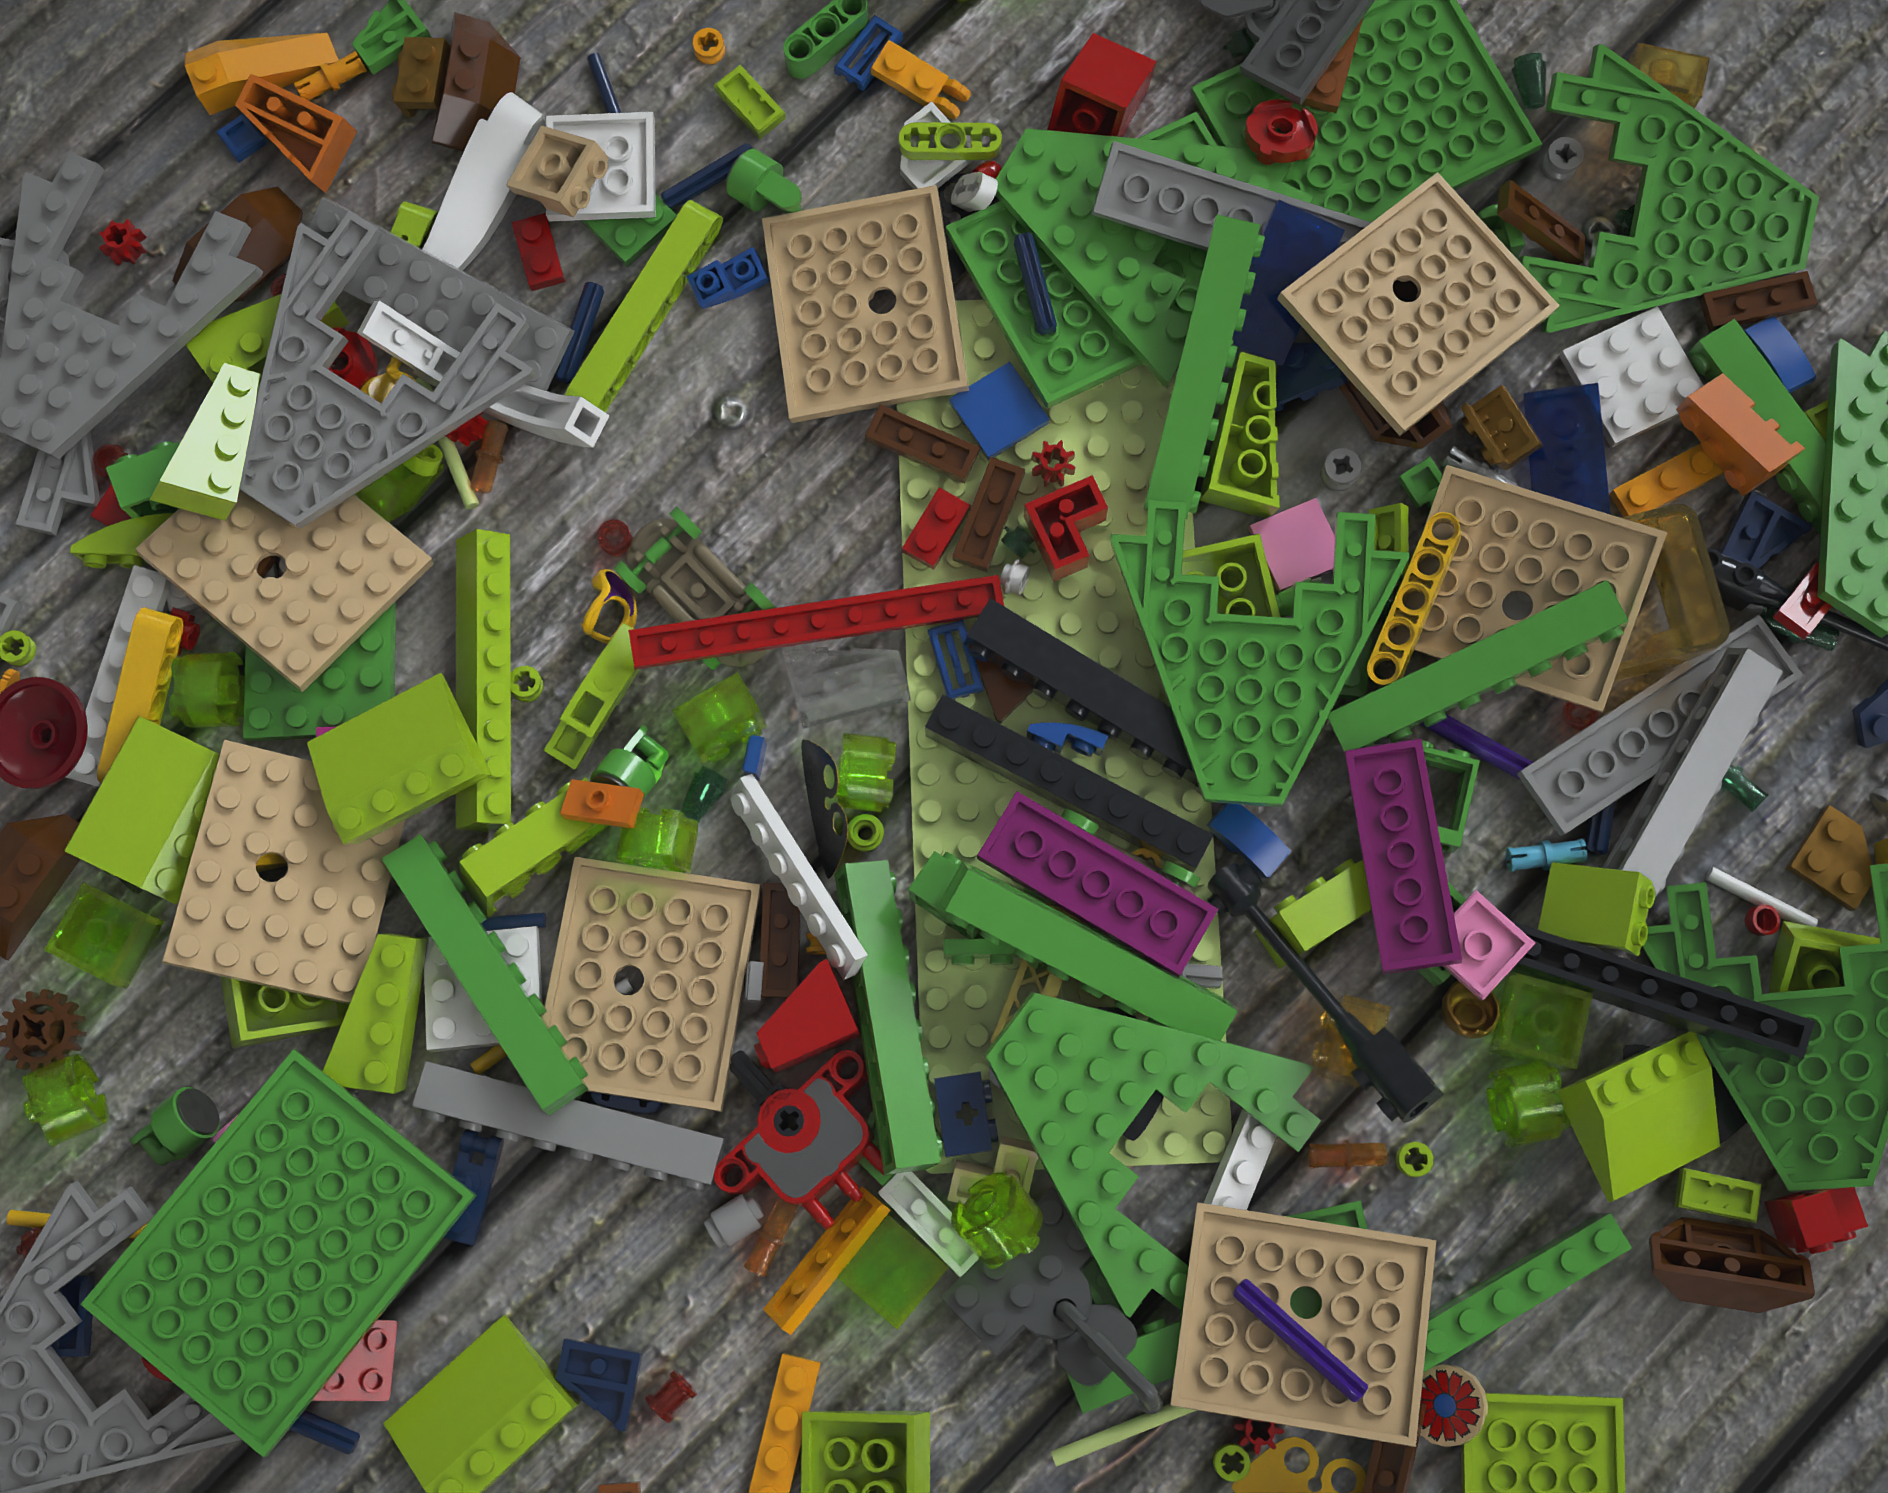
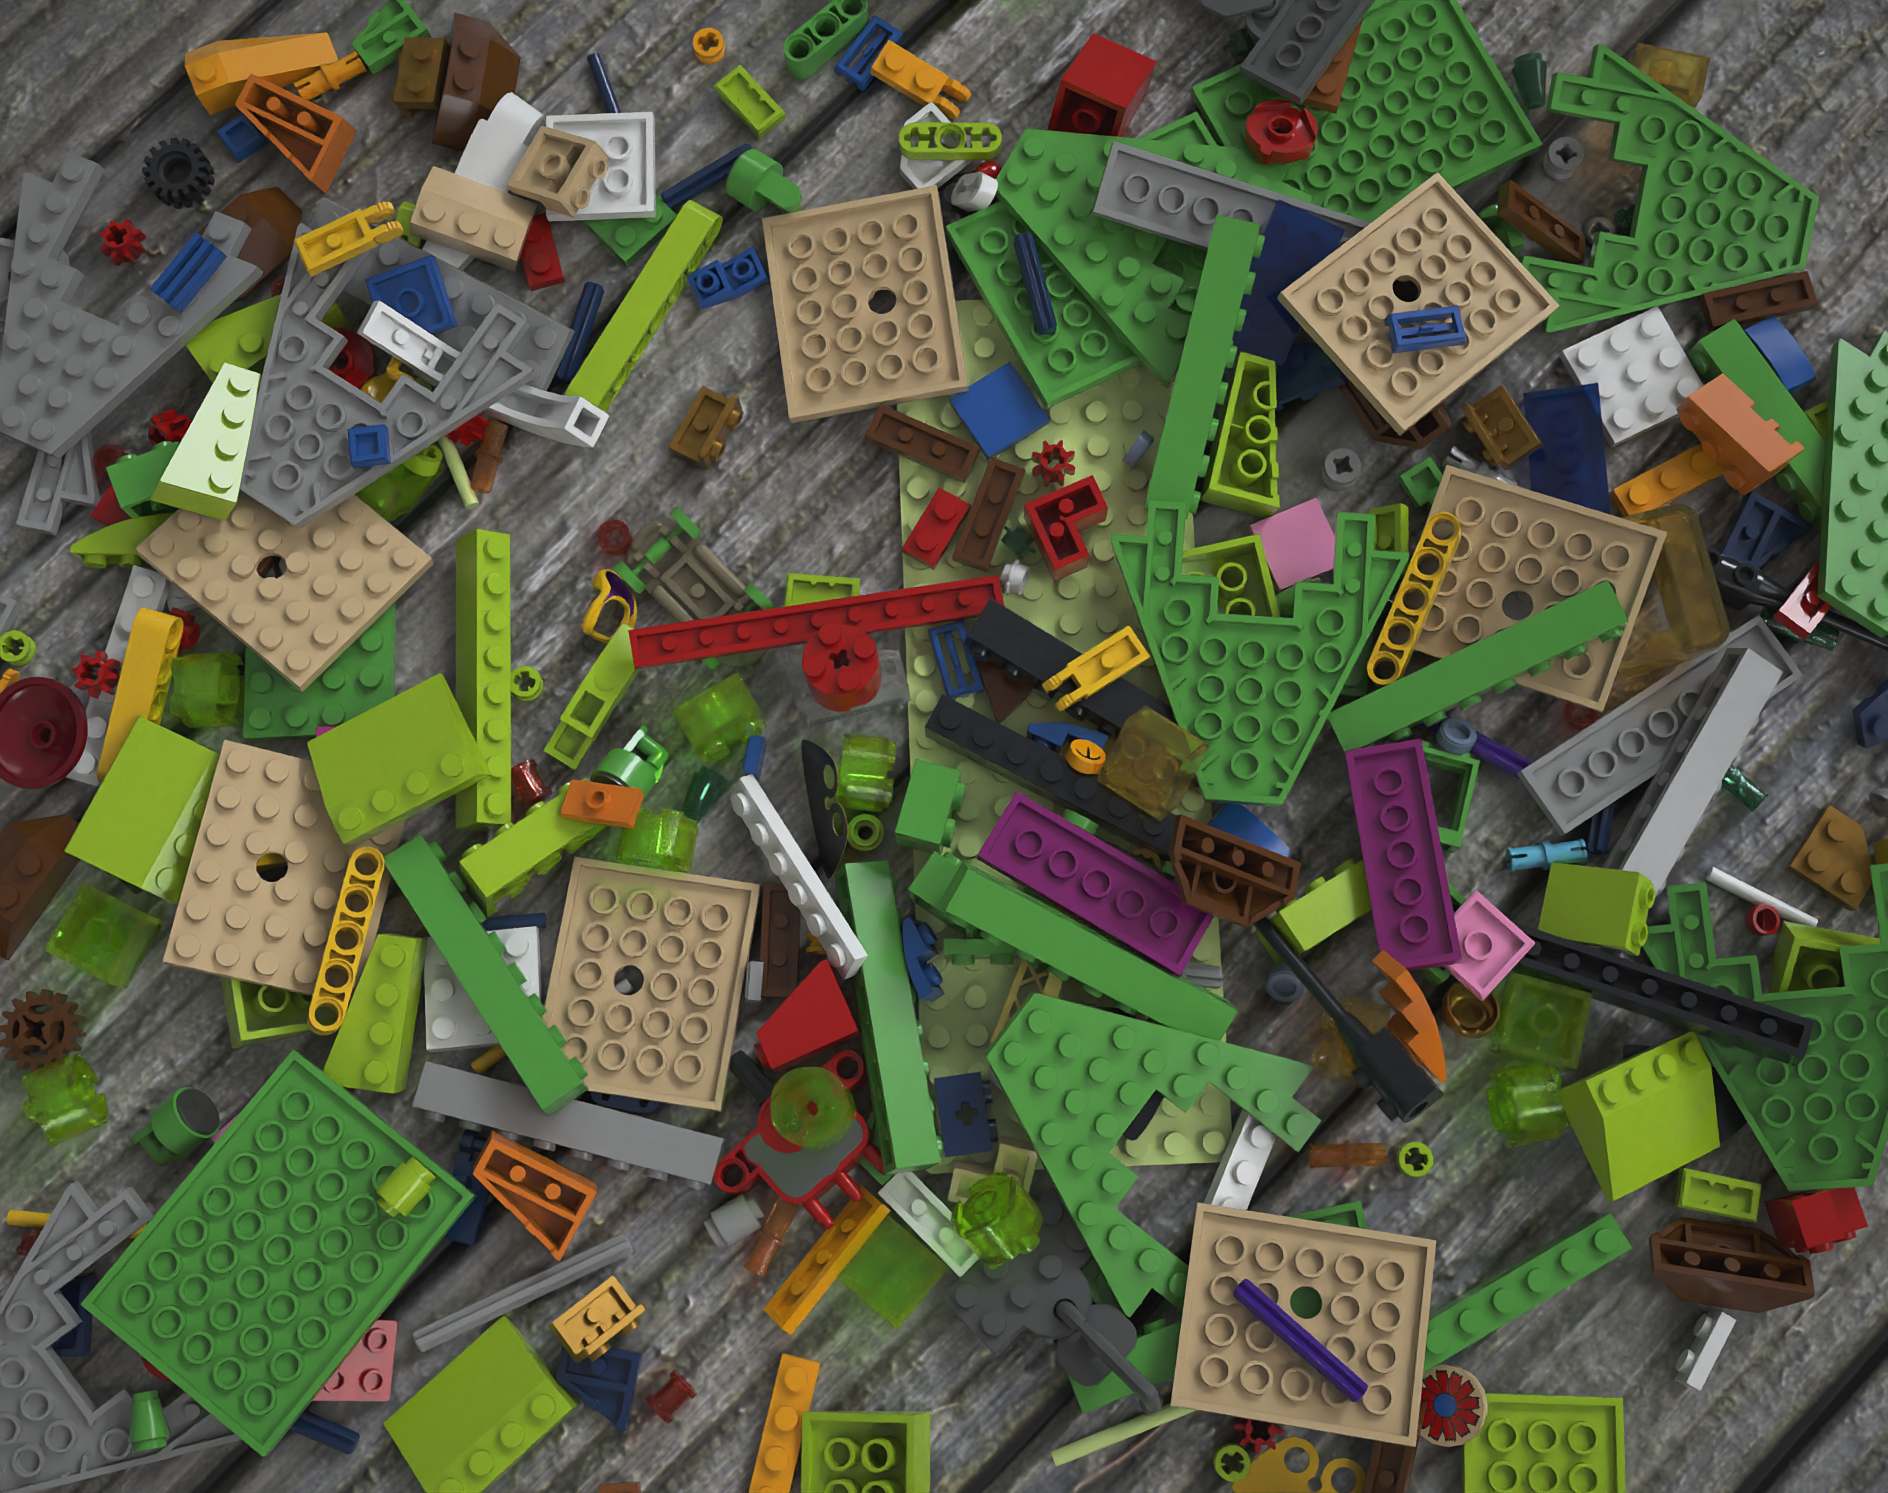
none -> red gear [71,650,121,699]
none -> bright green cone [129,1390,170,1452]
none -> black tyre [142,138,215,209]
none -> red gear [148,409,192,446]
none -> blue tile [150,232,227,313]
none -> yellow hinge [294,201,404,277]
none -> yellow beam [307,846,385,1036]
none -> blue tile [347,424,391,469]
none -> blue tile [365,255,458,335]
none -> lime brick [376,1156,436,1218]
none -> tan slope [410,166,538,272]
none -> light grey axle [413,1233,633,1352]
none -> orange wedge [472,1130,598,1262]
none -> clear red bush [511,759,553,809]
none -> bracket [548,1275,647,1364]
none -> pearl gold bracket [668,386,743,470]
none -> clear neon green brick [771,1067,856,1152]
none -> lime plate [784,573,861,607]
none -> red brick [802,623,882,712]
none -> bright green brick [895,759,966,855]
none -> blue slope [903,917,945,1002]
none -> yellow hinge [1042,626,1150,712]
none -> light orange tile [1066,739,1106,774]
none -> clear yellow brick [1097,705,1210,822]
none -> sand blue tile [1122,430,1154,468]
none -> reddish brown wedge [1169,814,1301,927]
none -> sand blue tile [1266,963,1304,1002]
none -> orange slope [1372,950,1447,1084]
none -> blue tile [1384,306,1467,354]
none -> sand blue tile [1436,718,1477,755]
none -> white plate [1674,1310,1736,1391]

